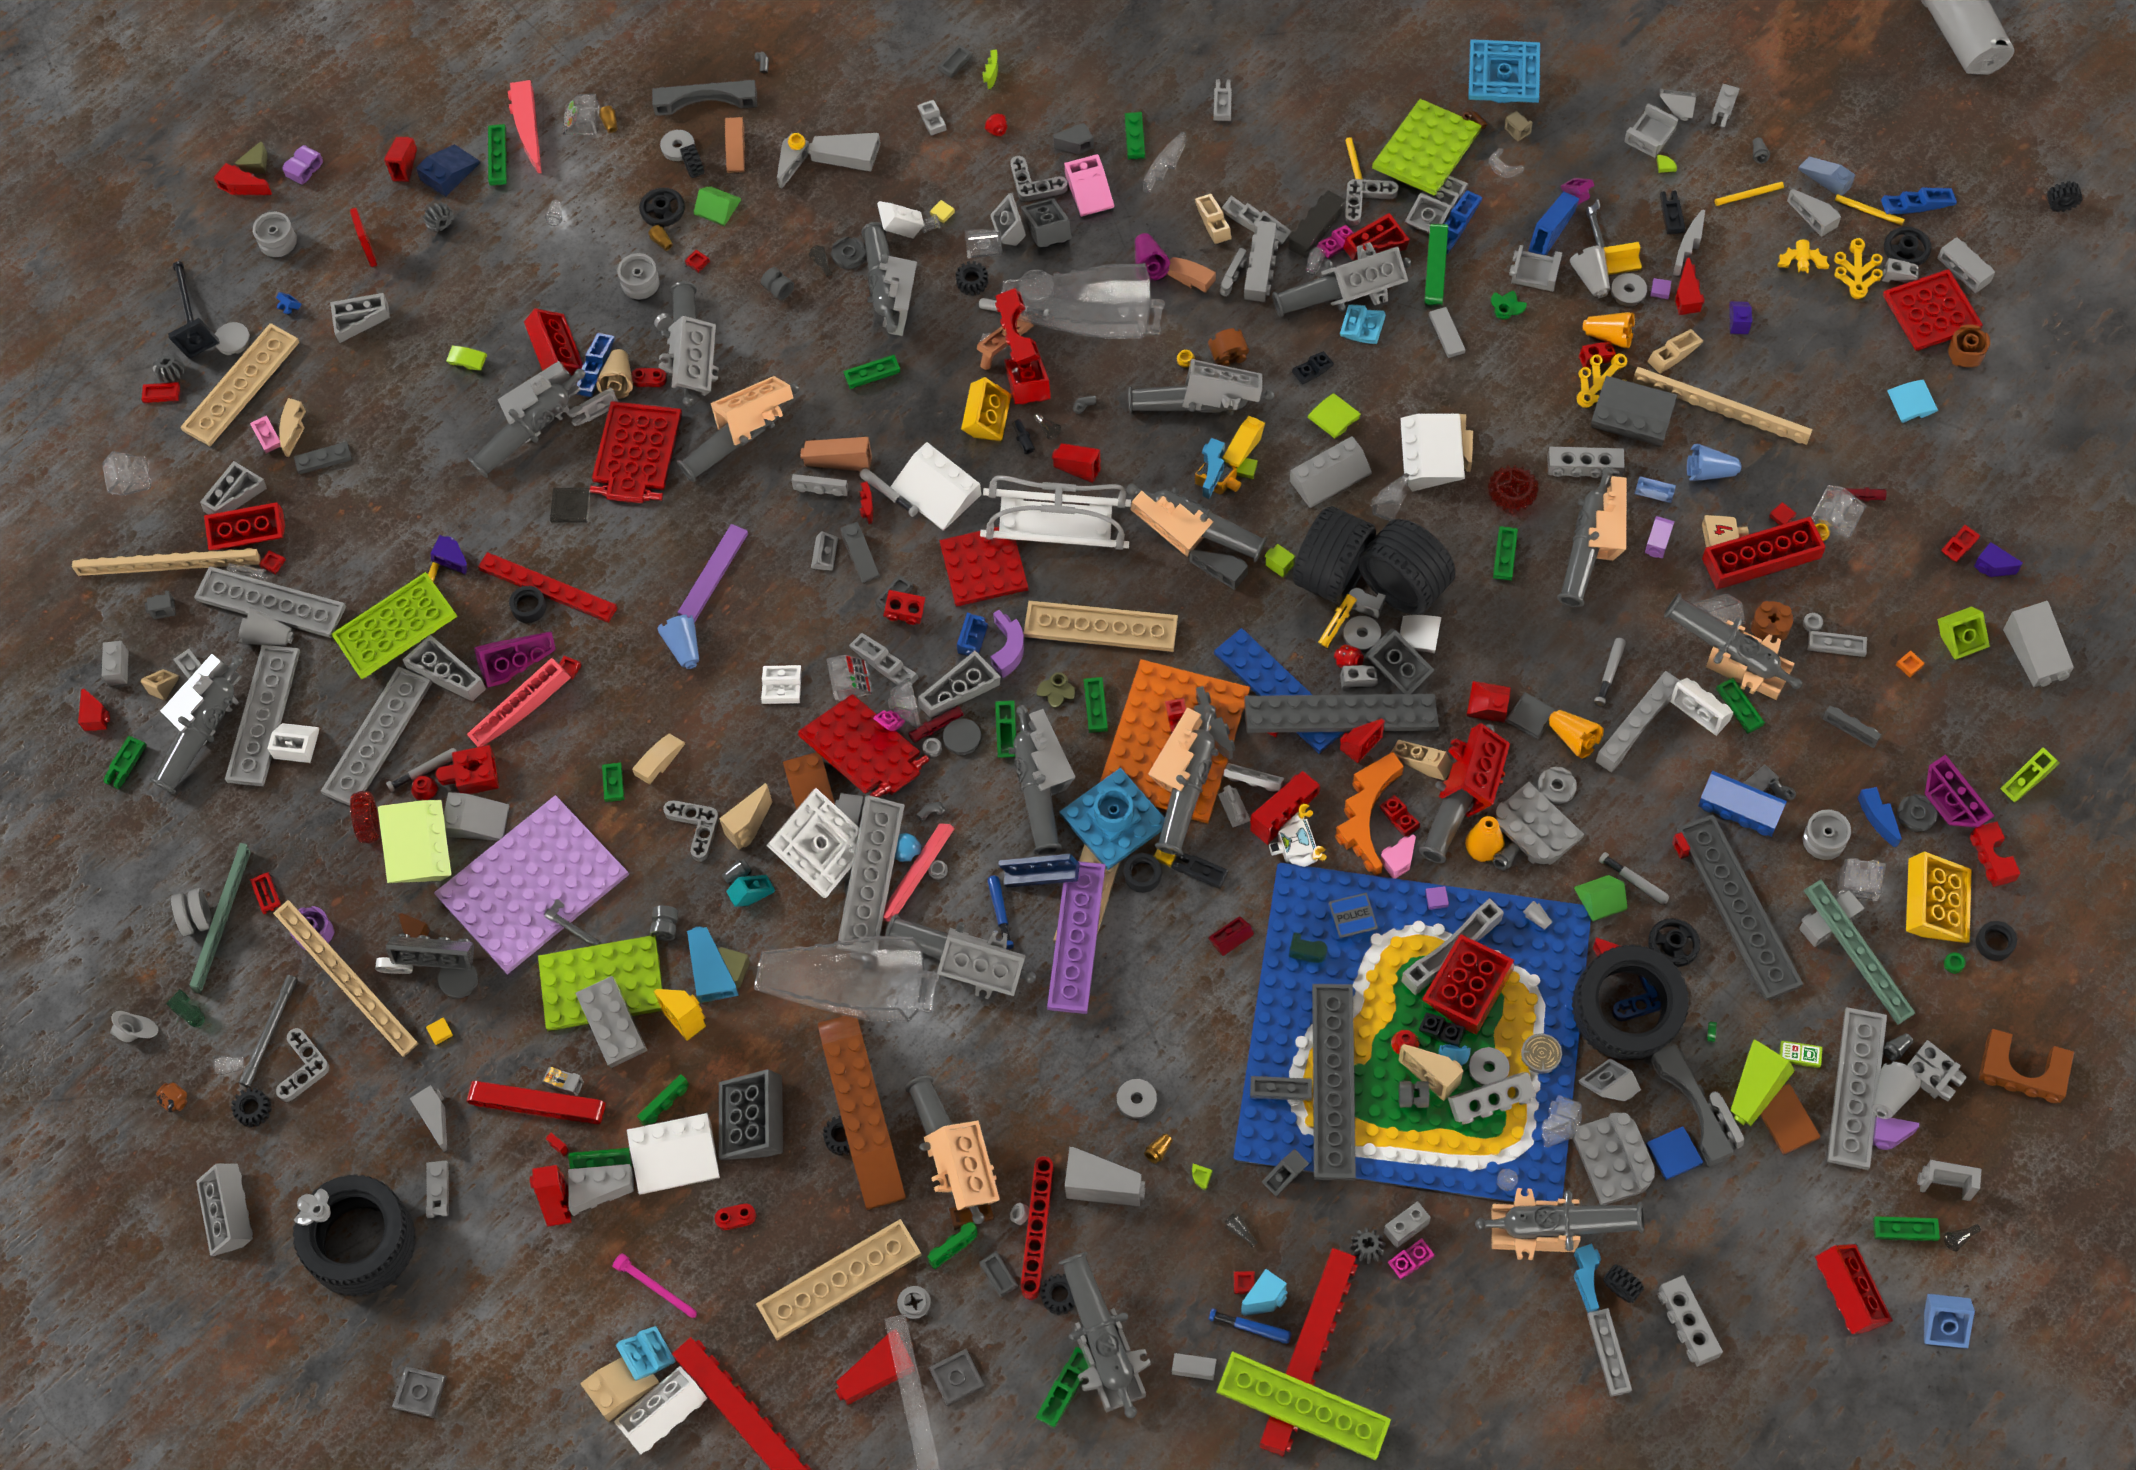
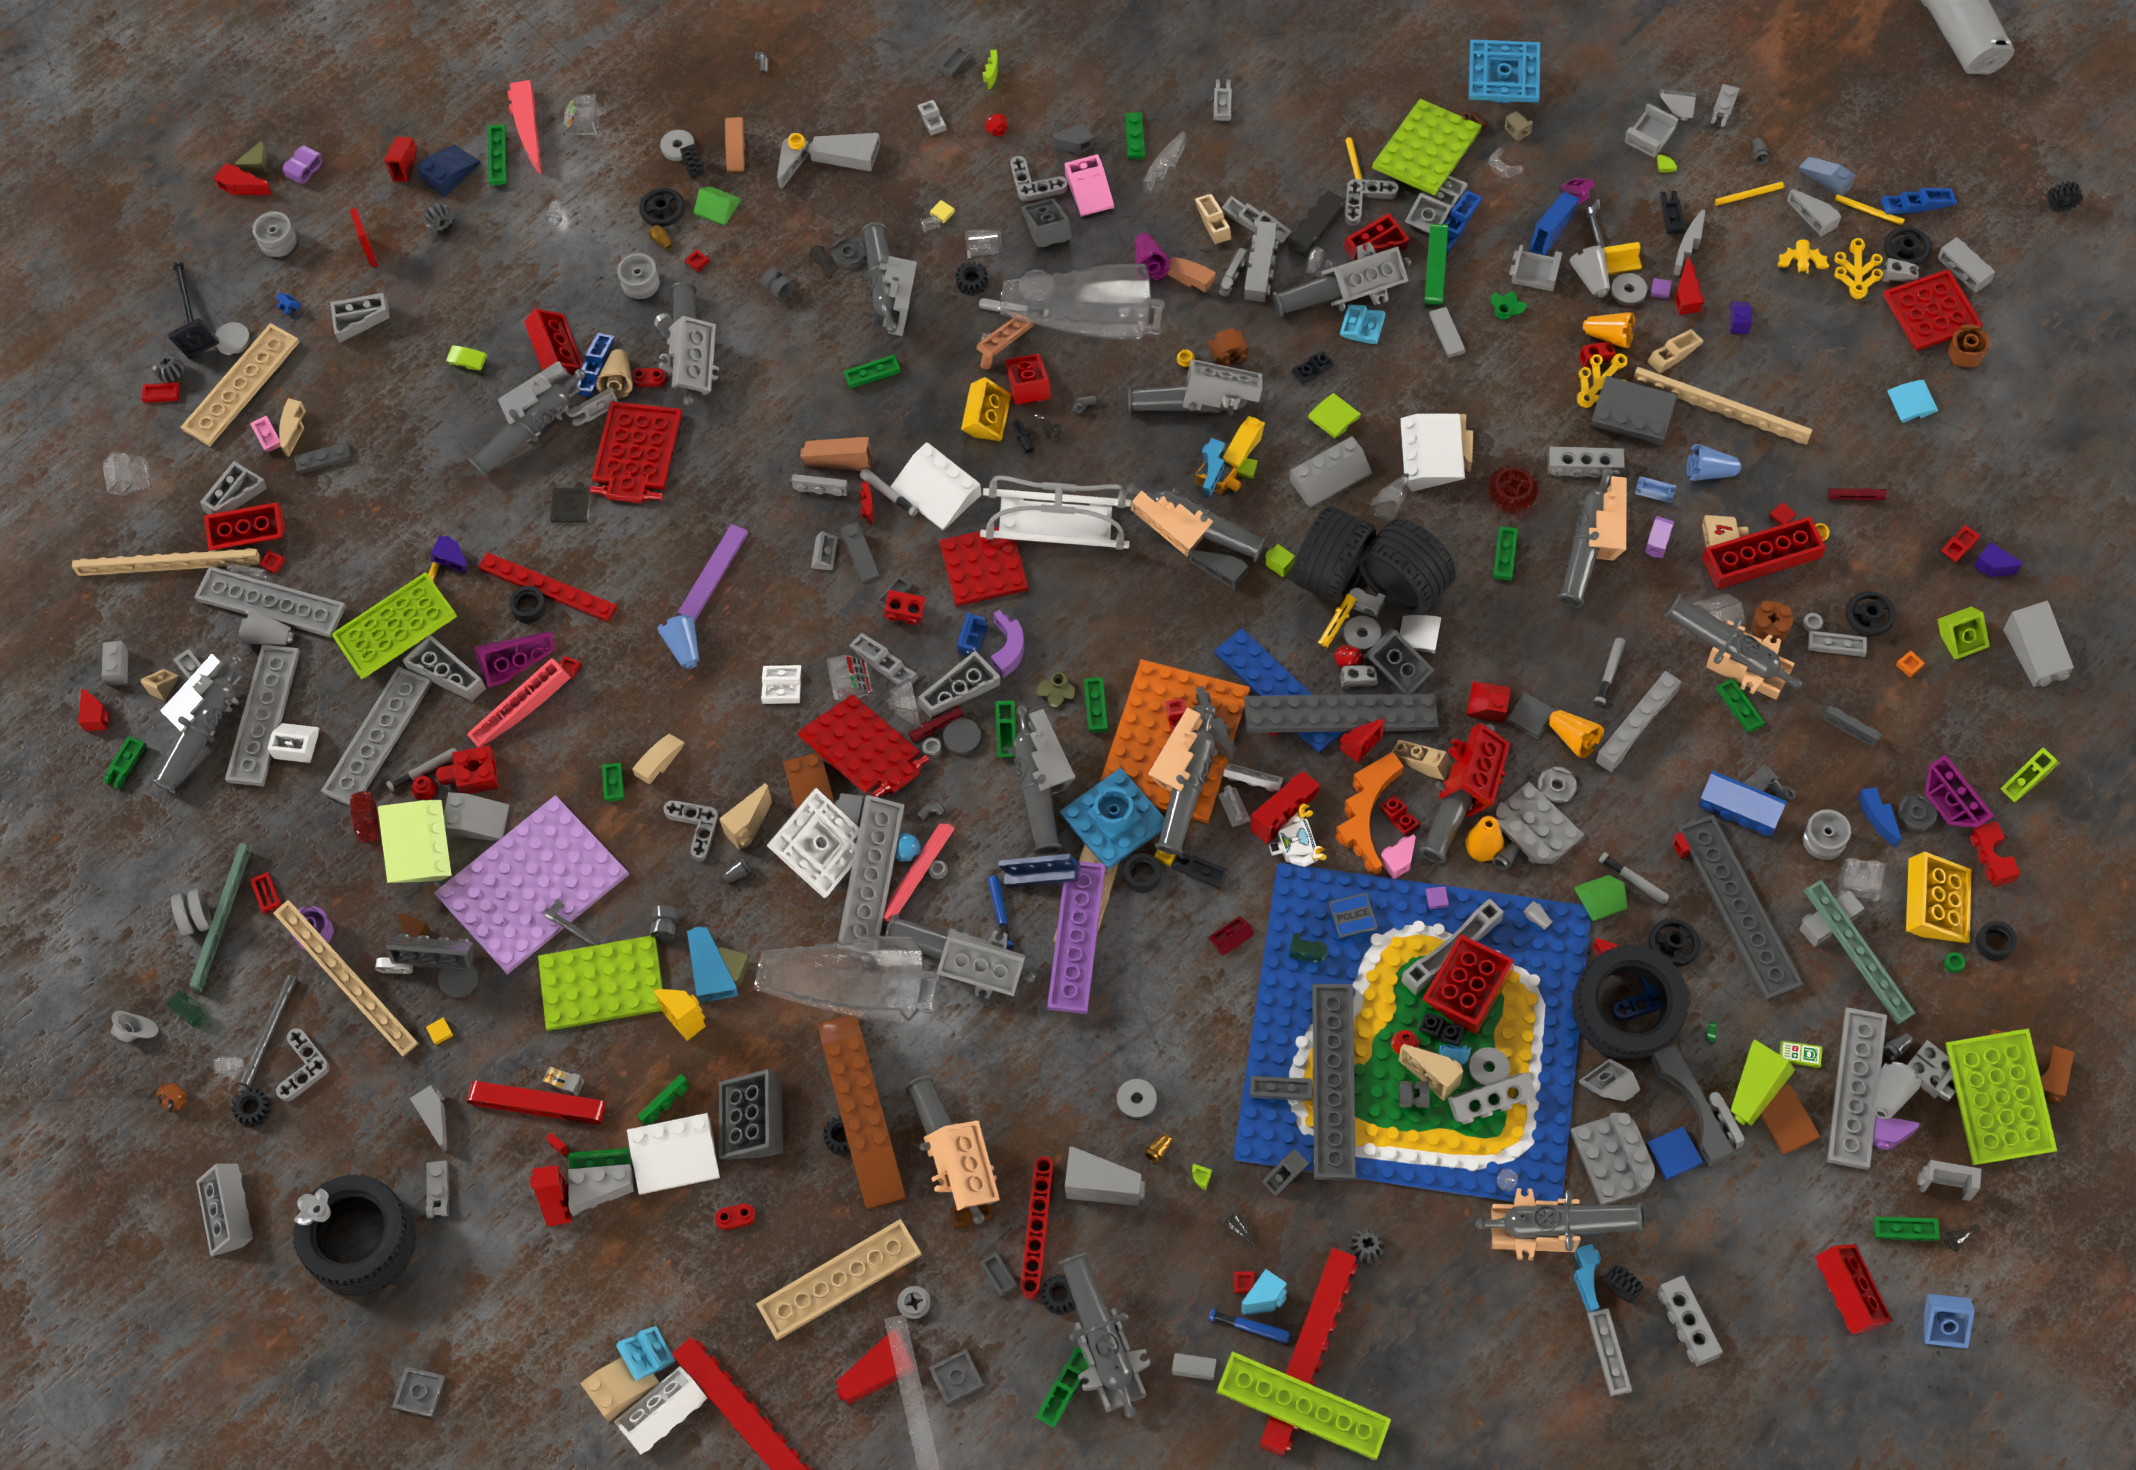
dark grey brick [145,591,176,620] -> none
light grey brick [575,976,648,1068] -> none
pearl gold cone [599,106,617,133] -> none
dark pink piece [612,1253,697,1318] -> none
dark grey arch [652,80,758,116] -> none
light nougat piece [677,376,799,482] -> none
teal slope [726,875,775,907] -> none
dark pink slope [873,710,905,731] -> none
white slope [877,201,924,238] -> none
green hinge [927,1222,978,1269] -> none
light grey slope [990,193,1026,246] -> none
red arch [995,288,1041,366] -> none
light grey tile [1010,1203,1029,1225] -> none
tan plate [1023,601,1178,652] -> none
red slope [1052,443,1101,483] -> none
dark pink slope [1317,225,1354,259] -> none
light grey brick [1384,1201,1431,1249] -> none
dark pink slope [1388,1238,1435,1279] -> none
tile [1521,1033,1562,1074] -> none
clear slope [1541,1095,1582,1147] -> none
white slope [1670,678,1733,736] -> none
clear slope [1811,485,1866,538] -> none
none -> black wheel [1846,591,1896,637]
none -> lime plate [1945,1028,2057,1165]

